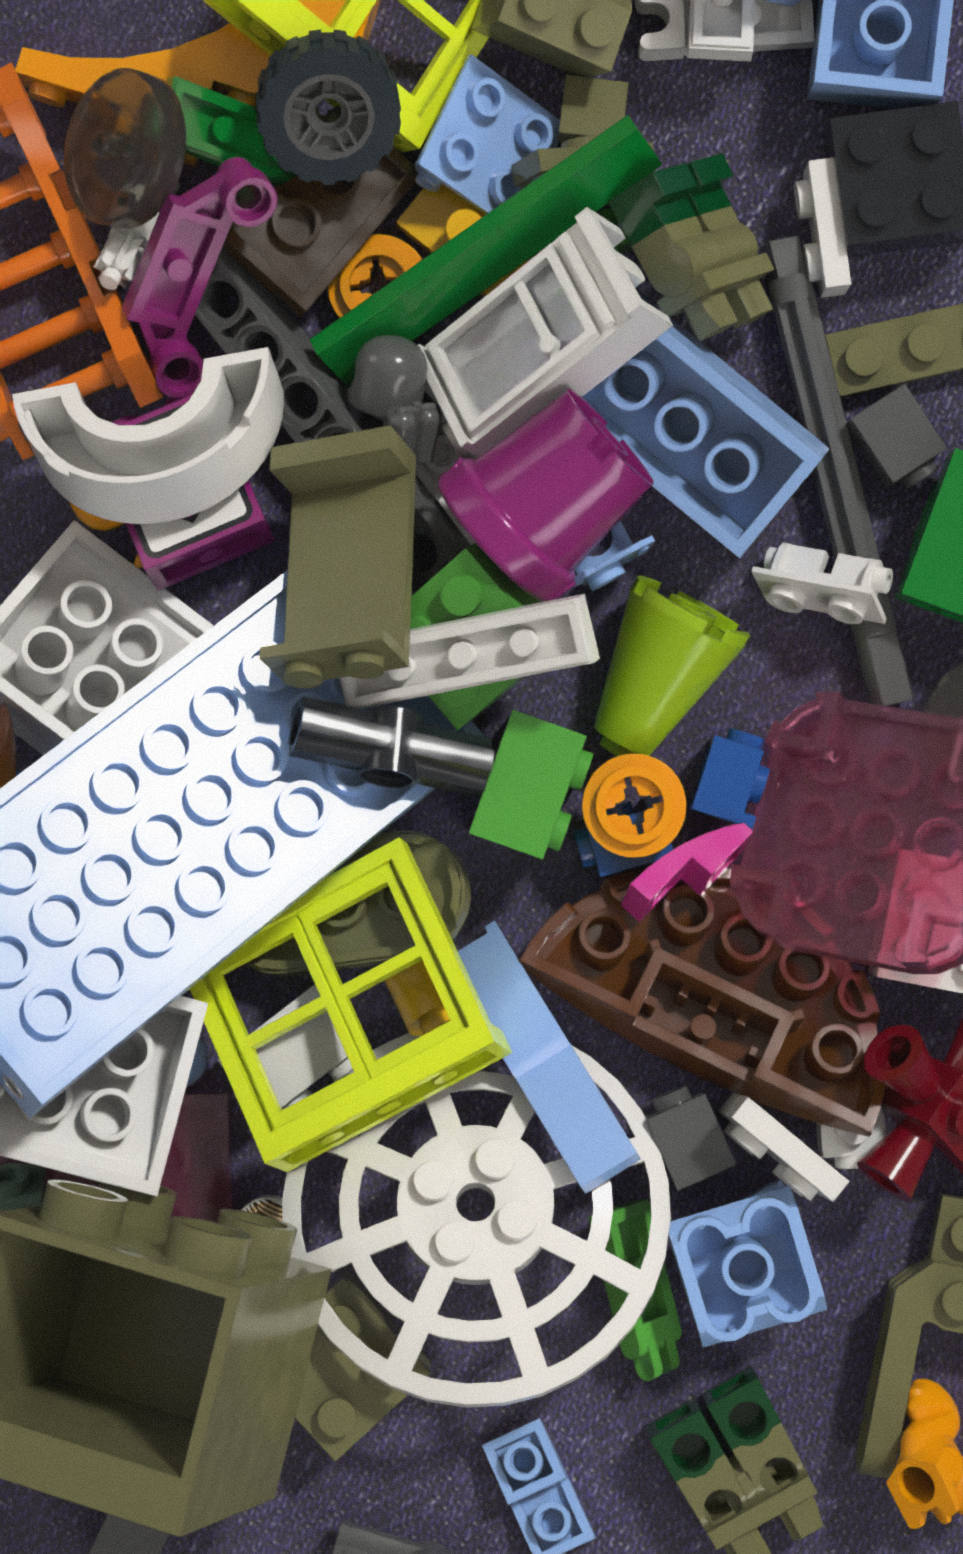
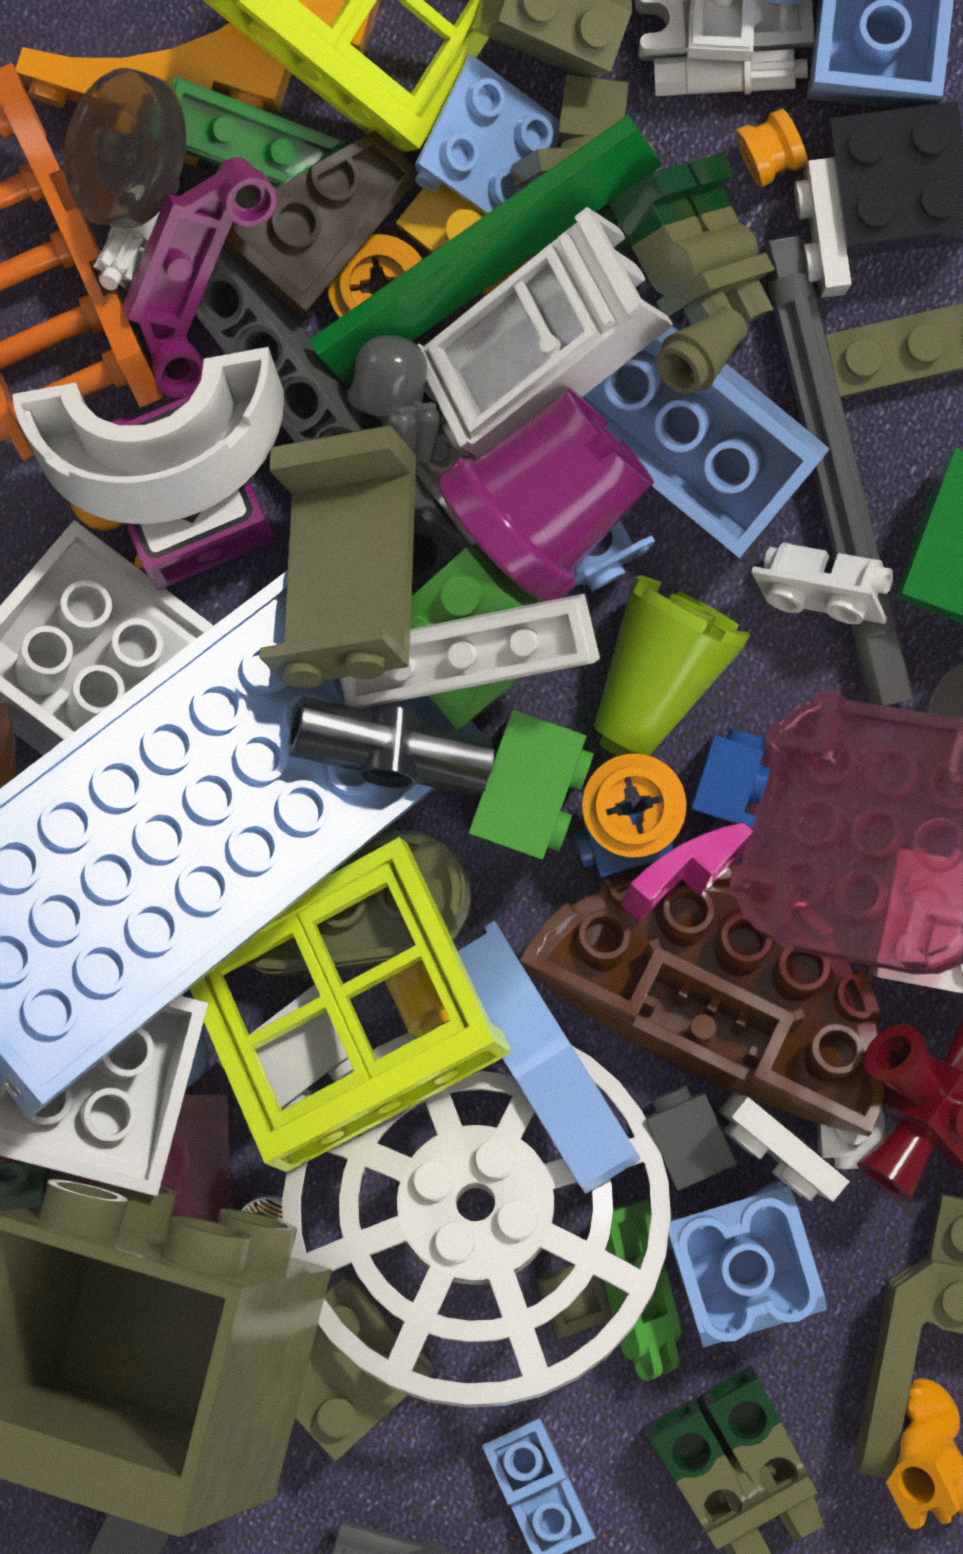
black wheel [256,29,401,185] -> none
dark grey brick [847,384,947,490] -> none
none -> olive tile [536,1263,613,1339]
none -> white piece [654,49,808,96]
none -> olive cone [656,307,748,394]
none -> light orange wheel [735,108,808,188]

